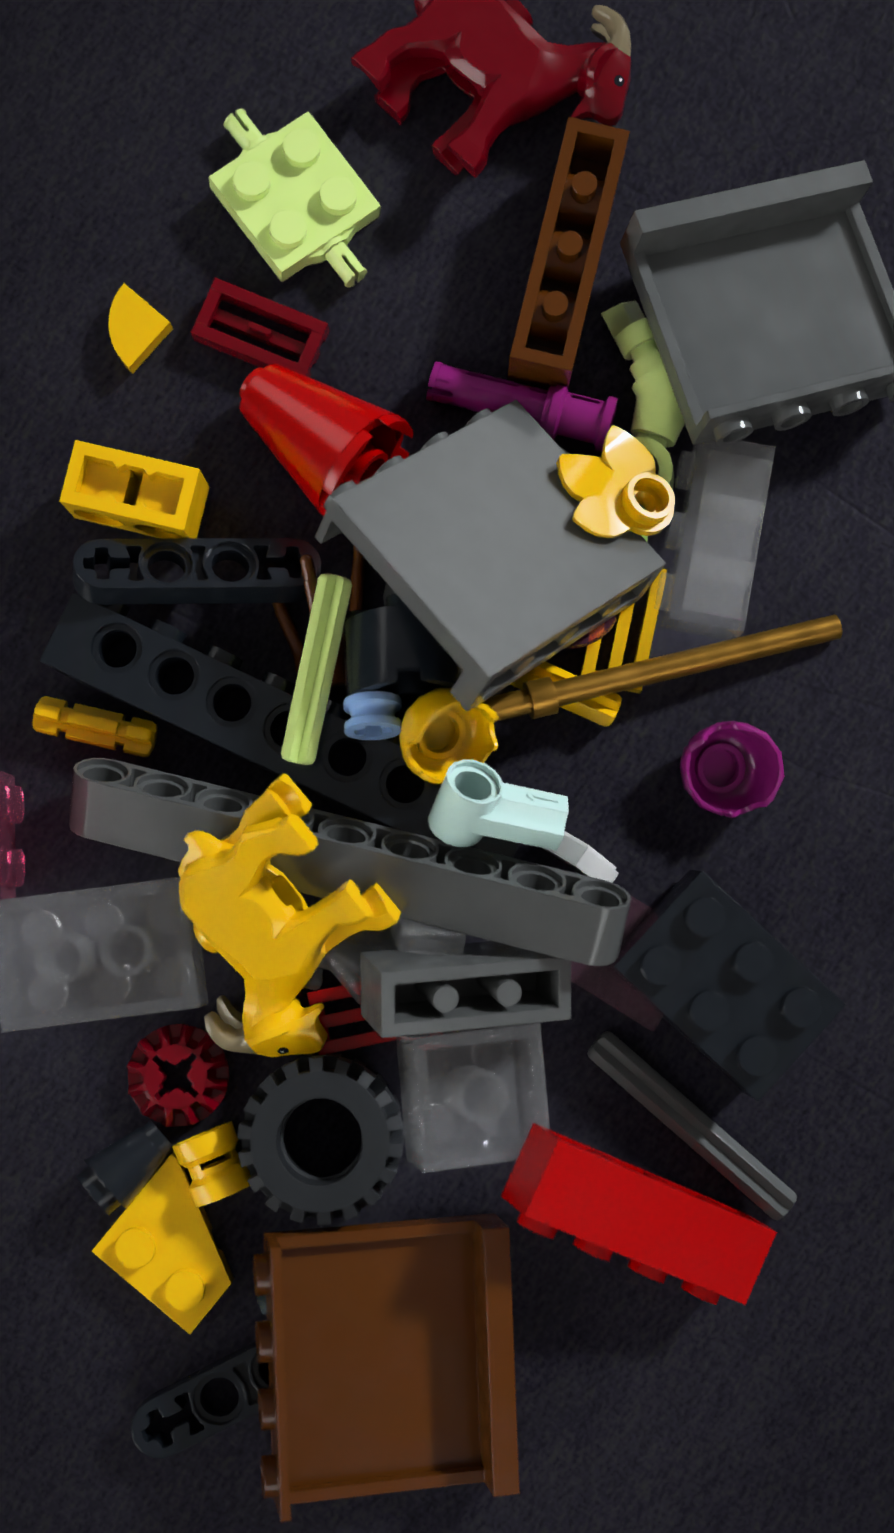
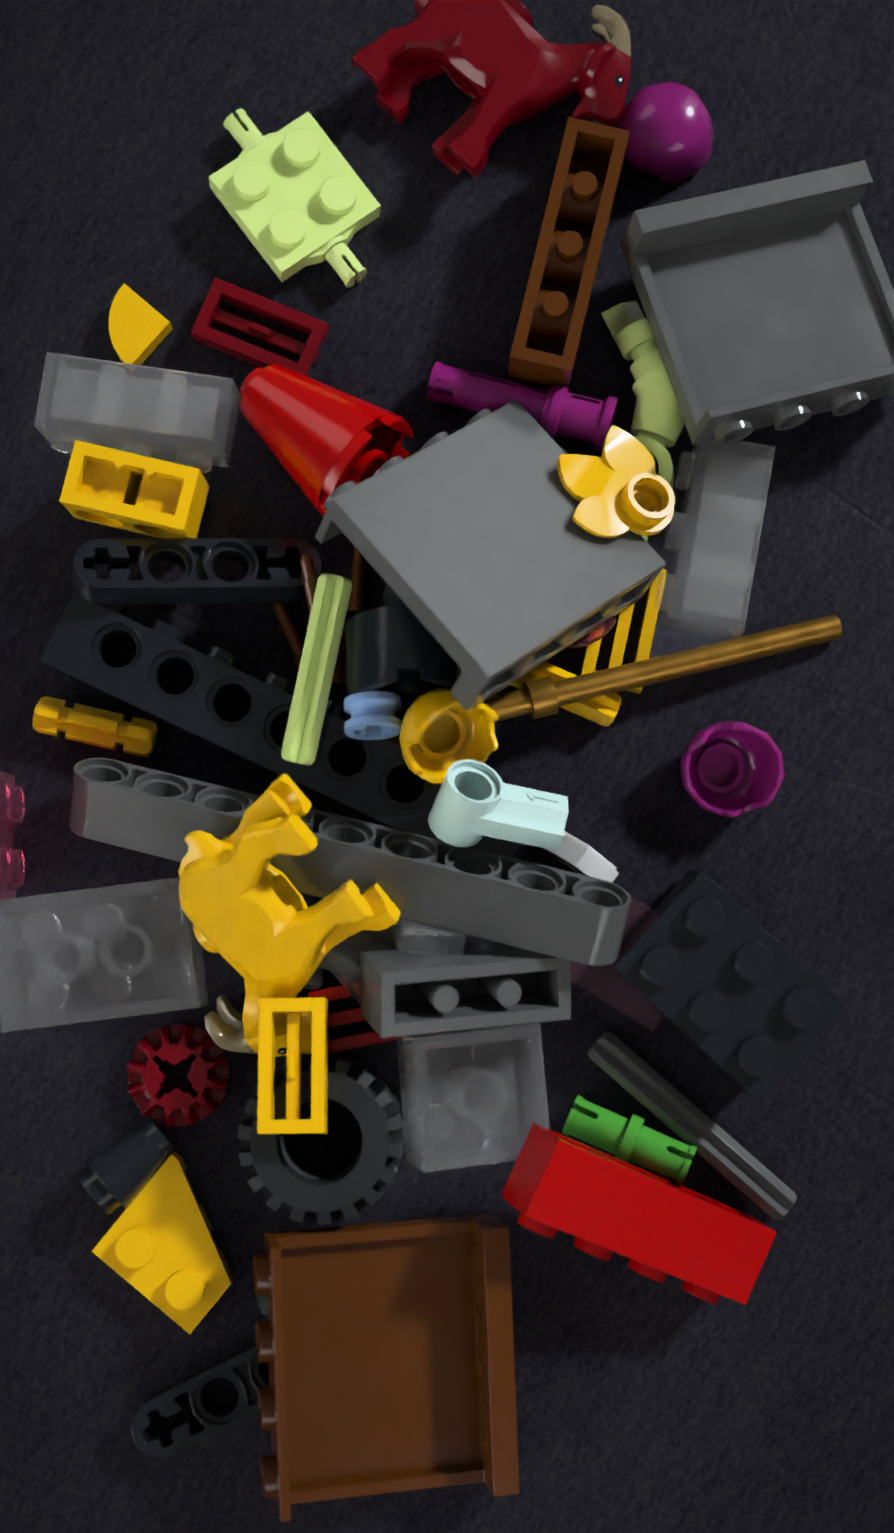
yellow wheel [172,1121,251,1207] -> none
none -> clear brick [34,352,240,473]
none -> yellow tile [257,998,328,1134]
none -> bright green pin [562,1095,697,1186]
none -> magenta hair [618,82,714,184]

